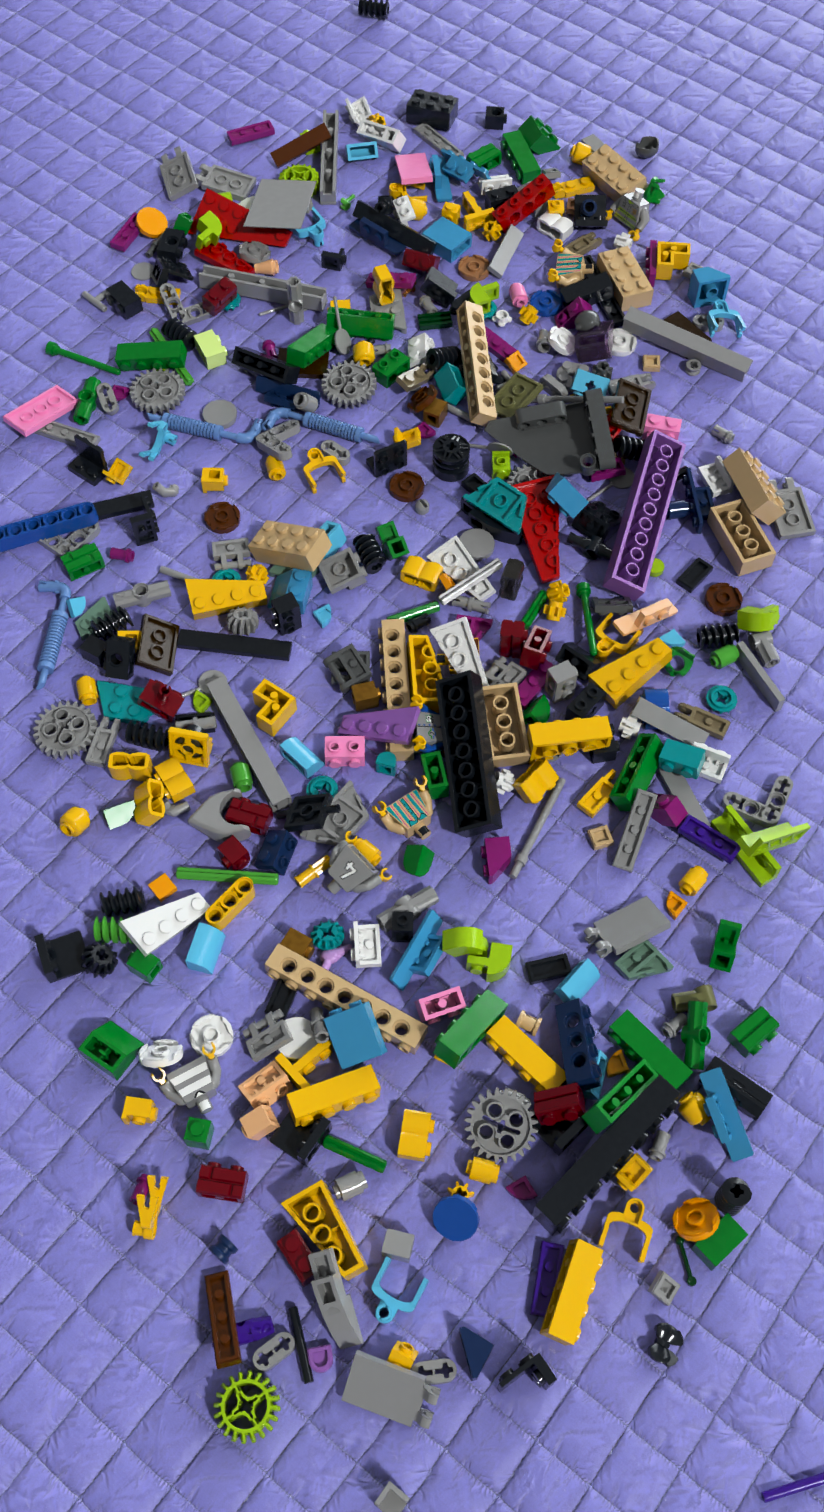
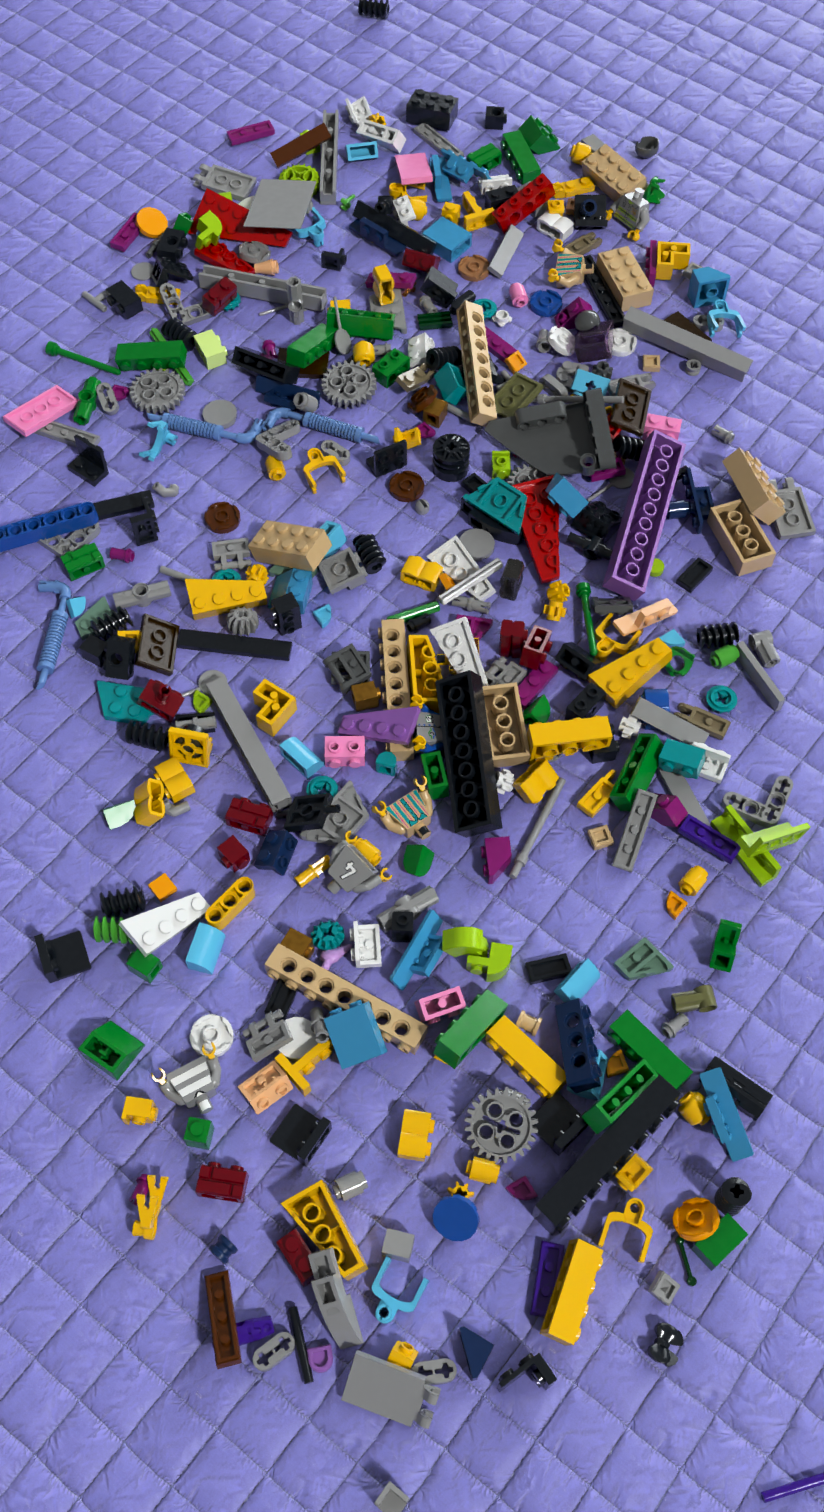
light grey gear [33,701,98,760] -> none
yellow head [59,807,90,837] -> none
yellow brick [76,676,98,706] -> none
black gear [81,941,118,978] -> none
light grey hinge [85,716,121,768] -> none
yellow bracket [102,458,133,485] -> none
yellow brick [108,752,153,781] -> none
white tile [138,1039,183,1068] -> none
light grey tile [159,146,199,202] -> none
bright green axle [176,867,279,885] -> none
light grey animal [188,788,251,843] -> none
yellow brick [201,468,228,493] -> none
lime gear [213,1371,281,1444] -> none
bright green brick [229,761,253,793] -> none
light nougat brick [239,1104,280,1141] -> none
yellow brick [286,1064,381,1127] -> none
green axle [323,1135,387,1173] -> none
green brick [375,521,410,561] -> none
lime brick [469,281,500,314] -> none
light grey piece [470,442,513,456] -> none
yellow gear [482,220,503,241] -> none
yellow gear [519,304,539,325] -> none
green axle [521,589,548,630] -> none
dark red brick [534,1082,585,1126] -> none
light grey tile [542,168,561,180] -> none
light grey brick [544,660,578,704] -> none
black brick [560,272,614,308] -> none
light grey tile [584,896,671,958] -> none
white gear [613,232,633,249] -> none
light grey pin [648,1130,671,1162] -> none
green piece [681,1001,711,1070] -> none
white bracket [697,455,735,498] -> none
reddish brown tile [704,583,743,616] -> none
green brick [727,1006,780,1058] -> none
lime brick [737,604,780,632] -> none

